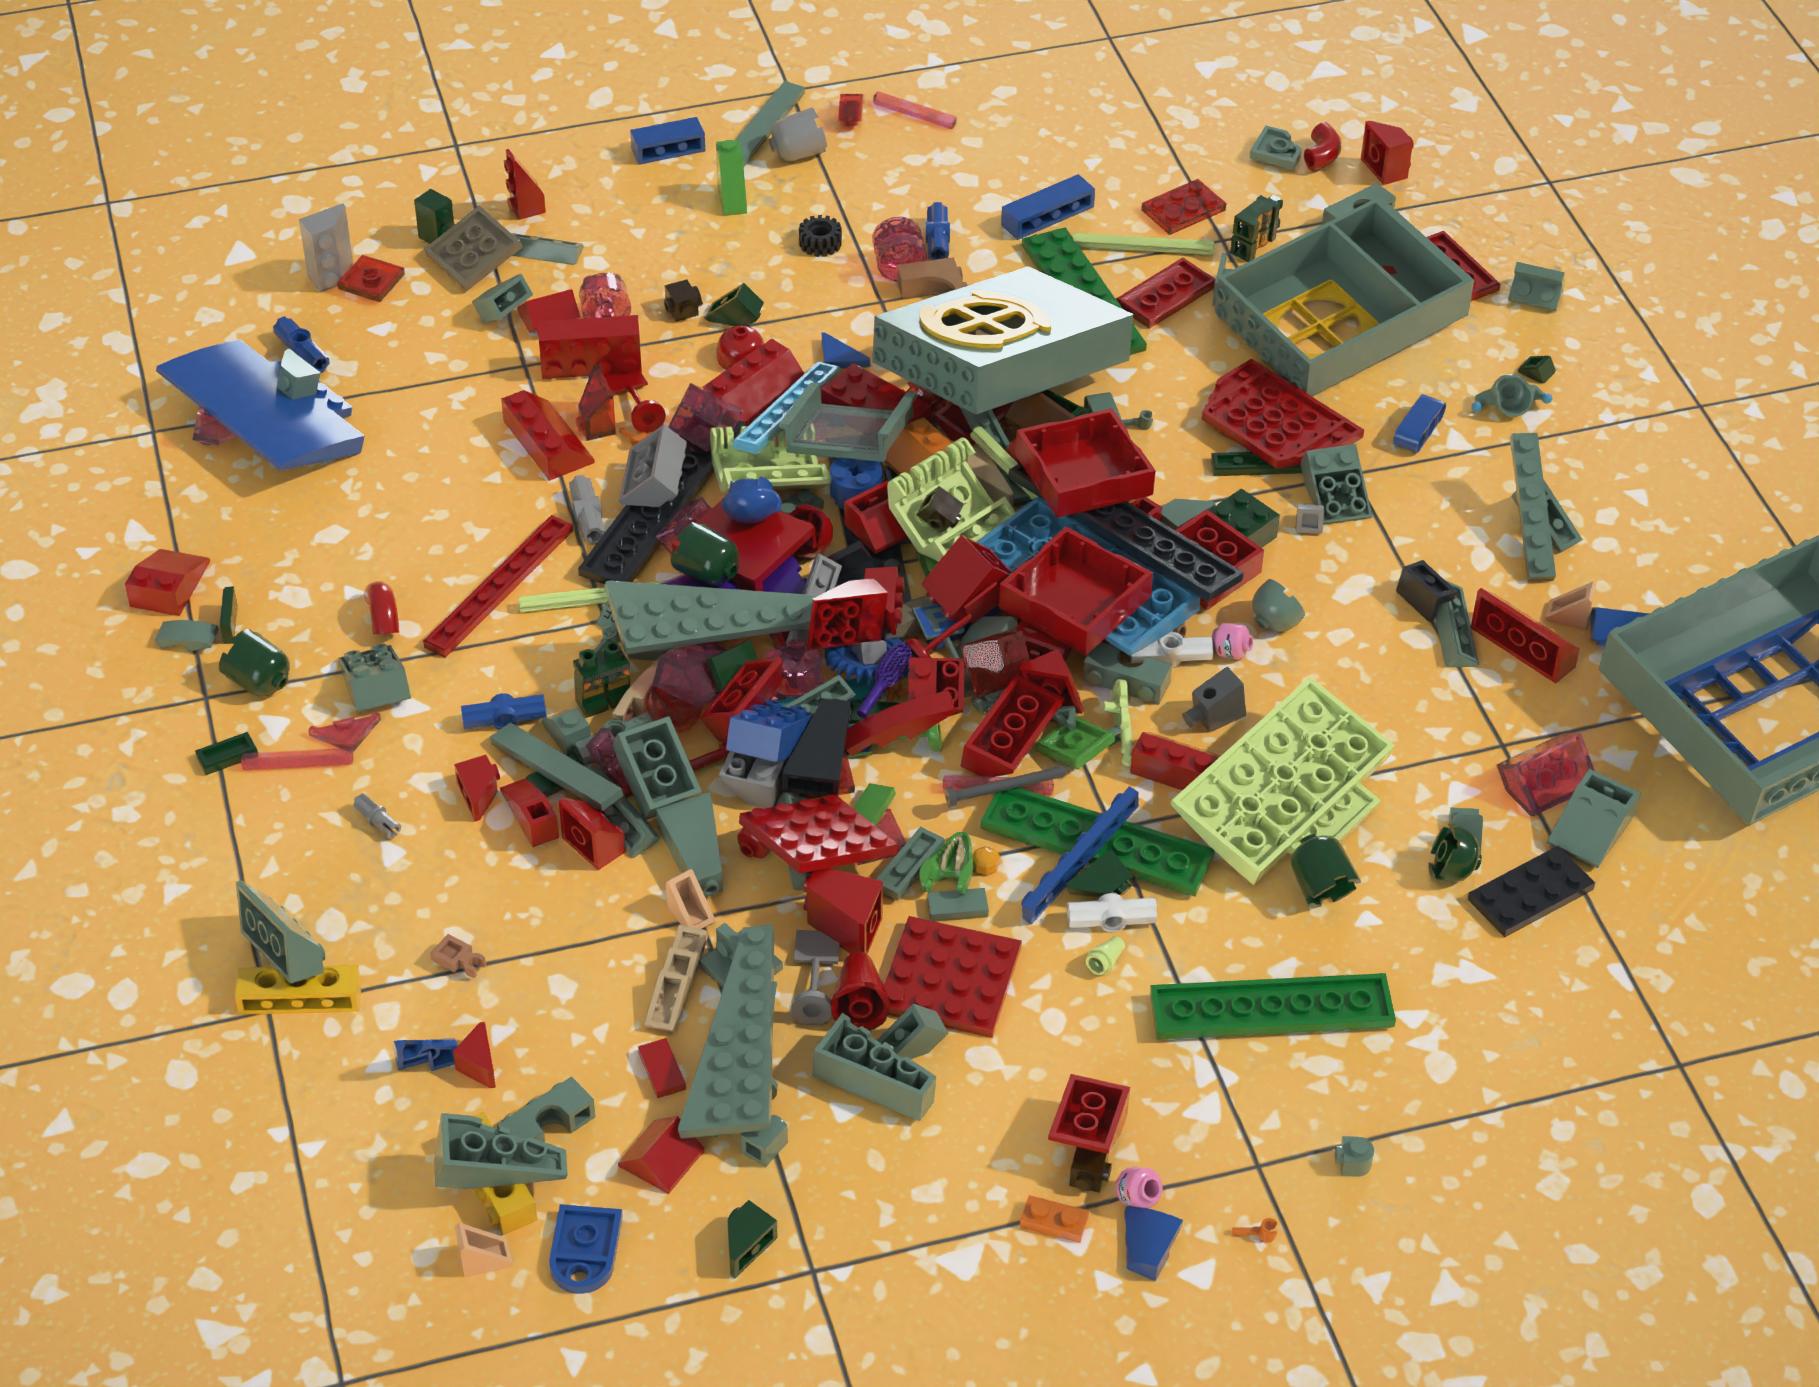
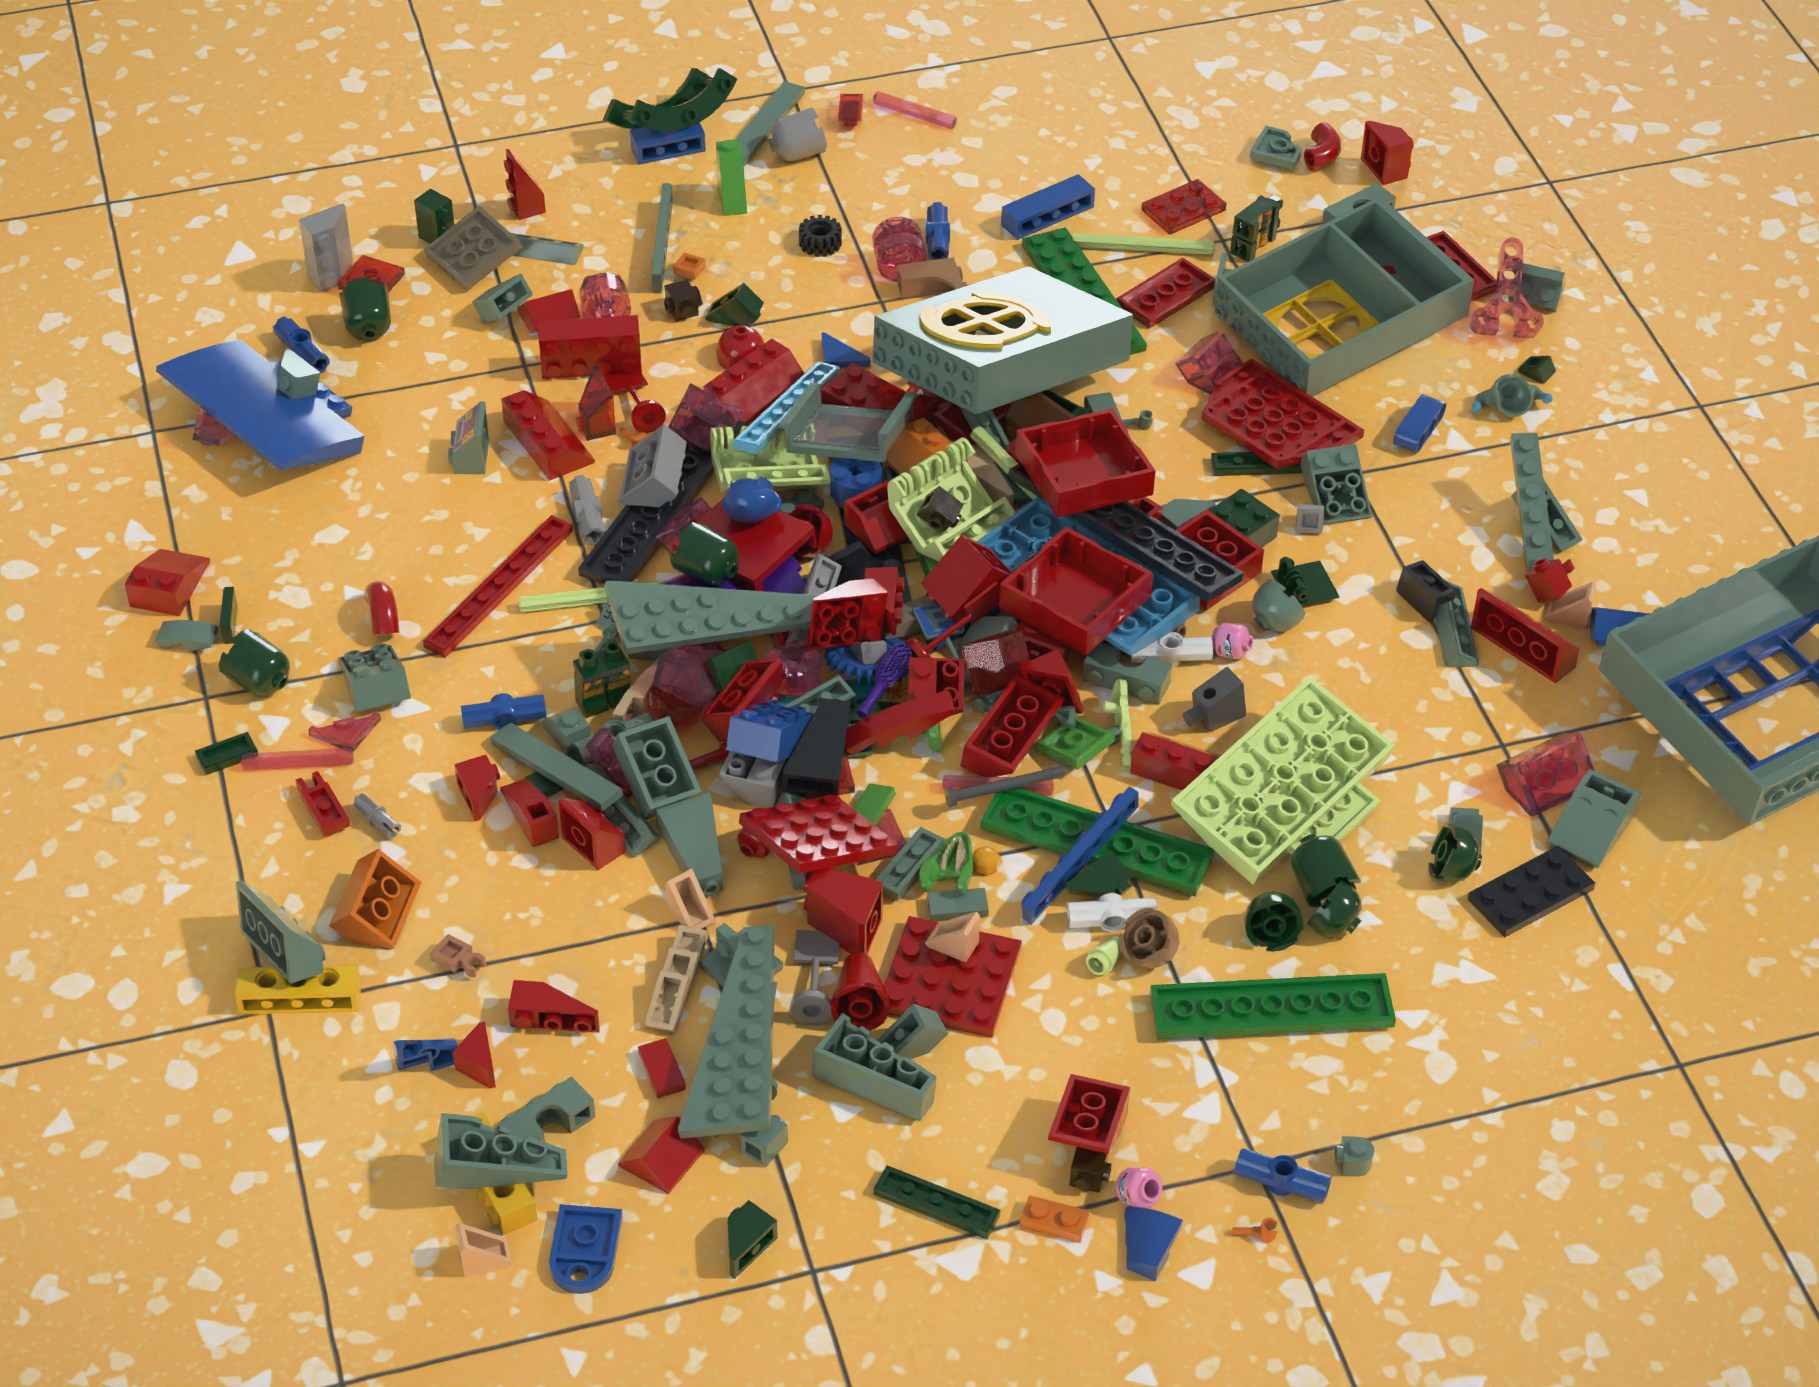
none -> red hinge [295,771,350,837]
none -> orange slope [329,849,421,950]
none -> dark green cylinder [339,277,391,341]
none -> sand green slope [448,401,490,474]
none -> red slope [508,980,600,1033]
none -> dark green fence [603,68,738,131]
none -> sand green tile [651,183,673,293]
none -> orange plate [673,252,706,280]
none -> dark green tile [873,1165,1001,1240]
none -> light nougat slope [925,912,980,962]
none -> medium nougat cylinder [1119,908,1180,969]
none -> clear pink slope [1175,330,1243,394]
none -> blue piece [1234,1148,1332,1203]
none -> dark green cylinder [1244,891,1304,952]
none -> dark green hinge [1271,557,1340,606]
none -> dark green cylinder [1306,880,1362,938]
none -> clear pink beam [1469,237,1544,338]
none -> red brick [1525,558,1575,602]

